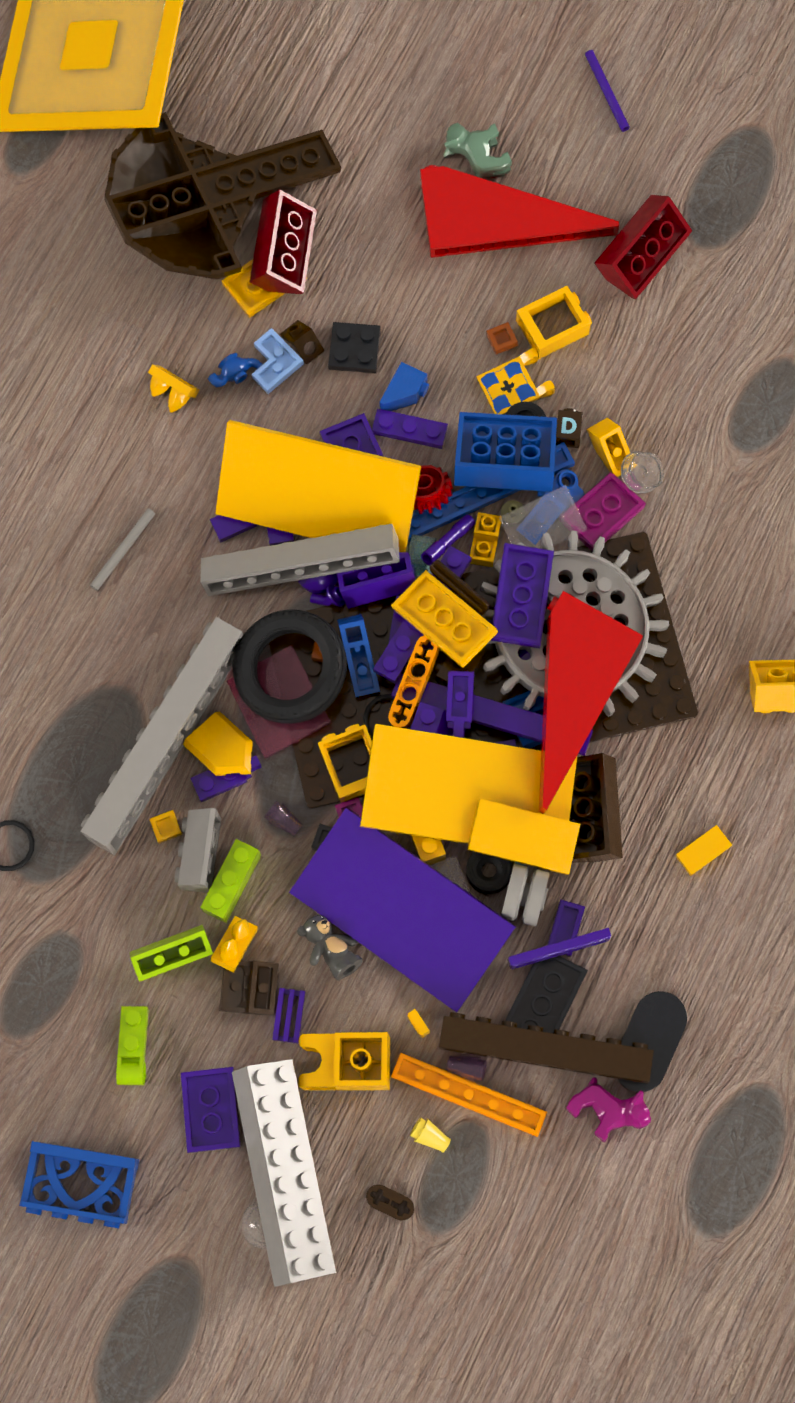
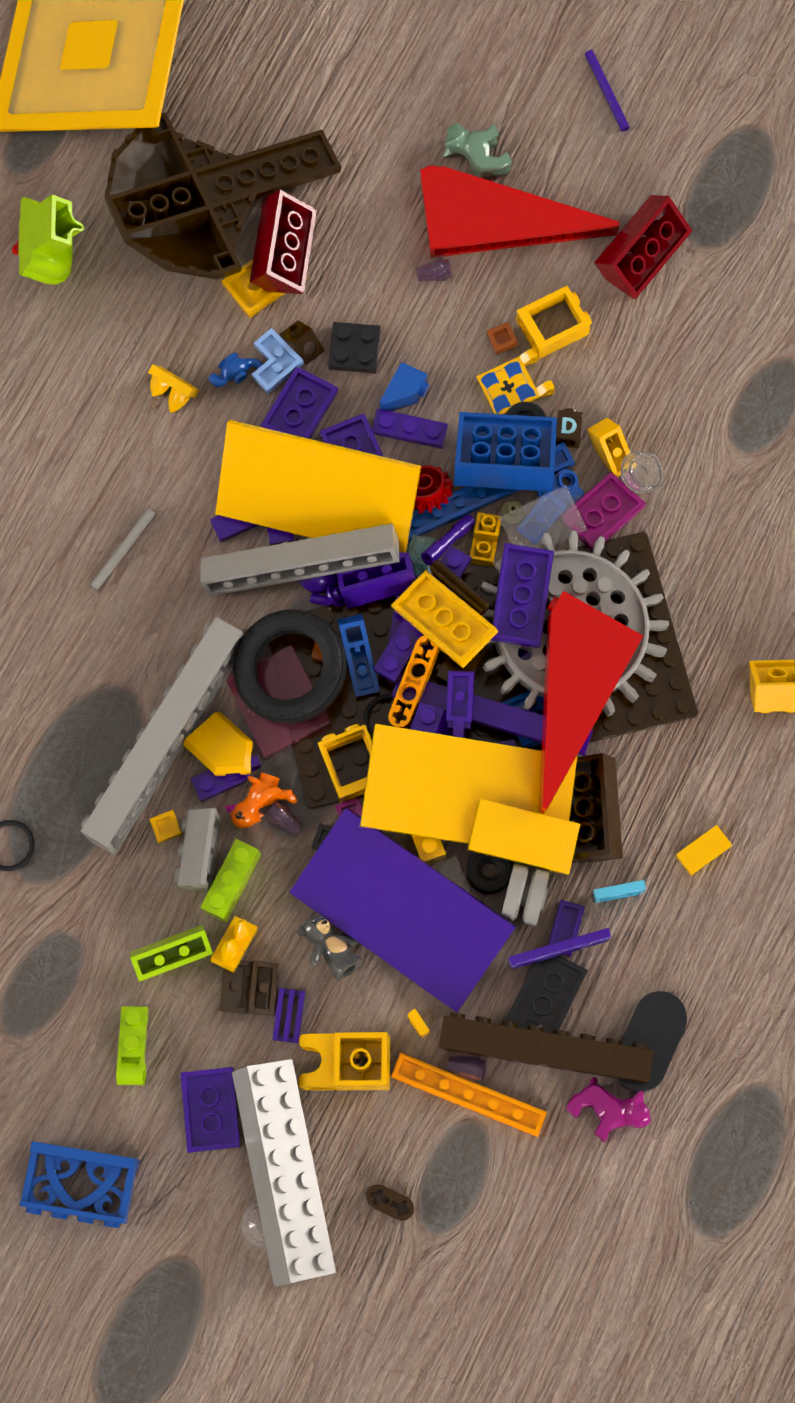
light yellow cone [410,1117,451,1153] -> none
none -> lime piece [11,195,84,285]
none -> orange animal [225,773,298,829]
none -> dark purple plate [261,366,339,439]
none -> clear purple cone [416,257,452,281]
none -> medium azure tile [592,880,646,903]

